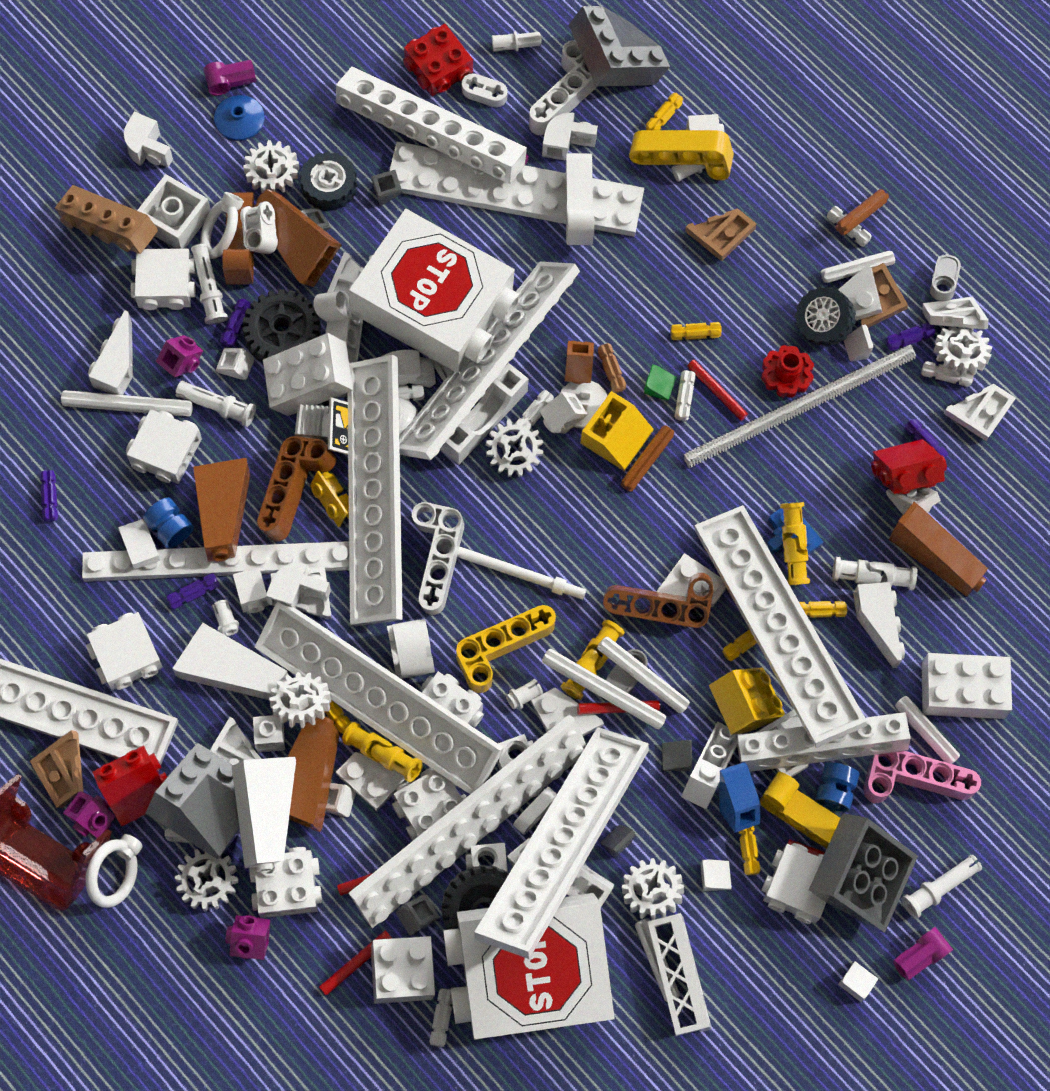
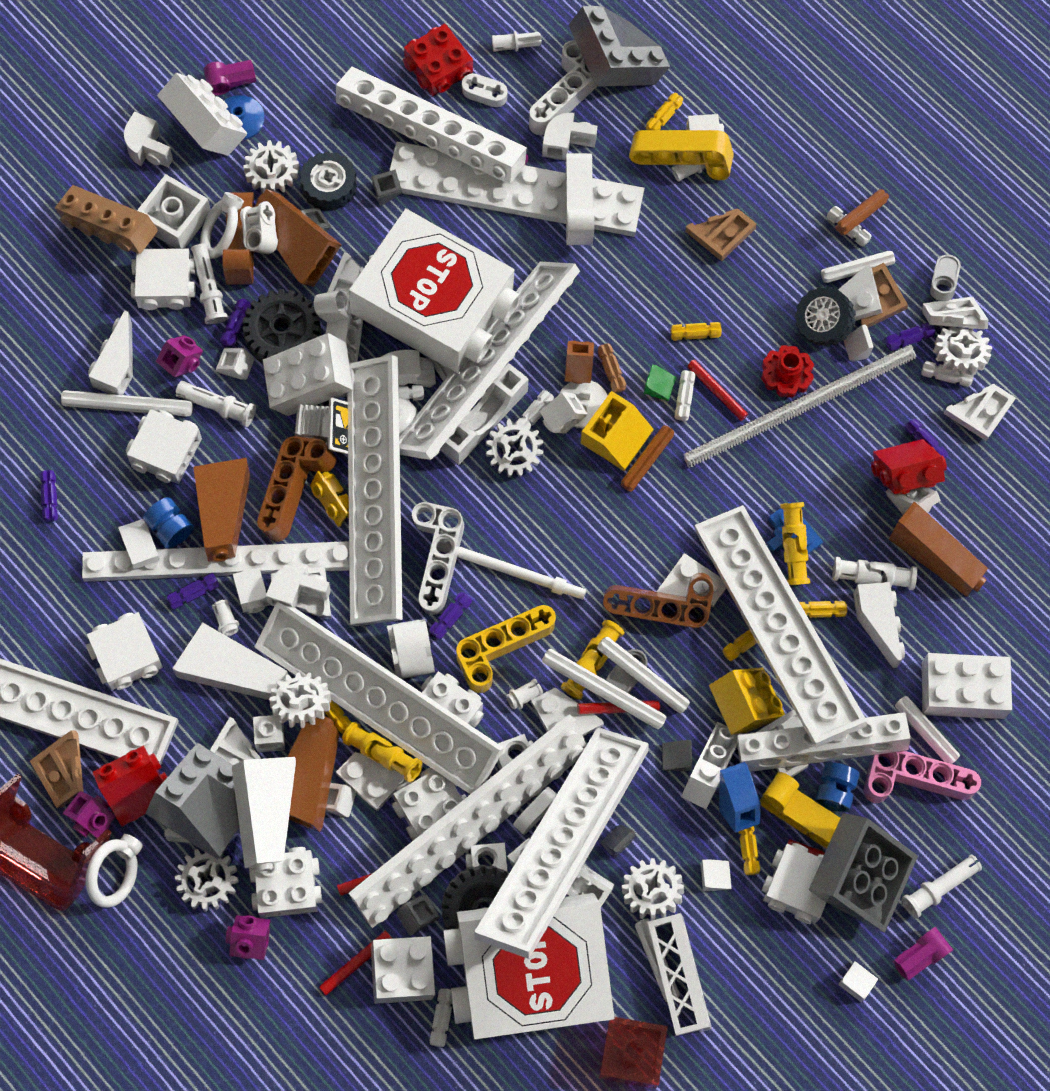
none -> white brick [157,73,247,156]
none -> dark purple axle [429,592,472,640]
none -> clear red brick [598,1017,668,1089]

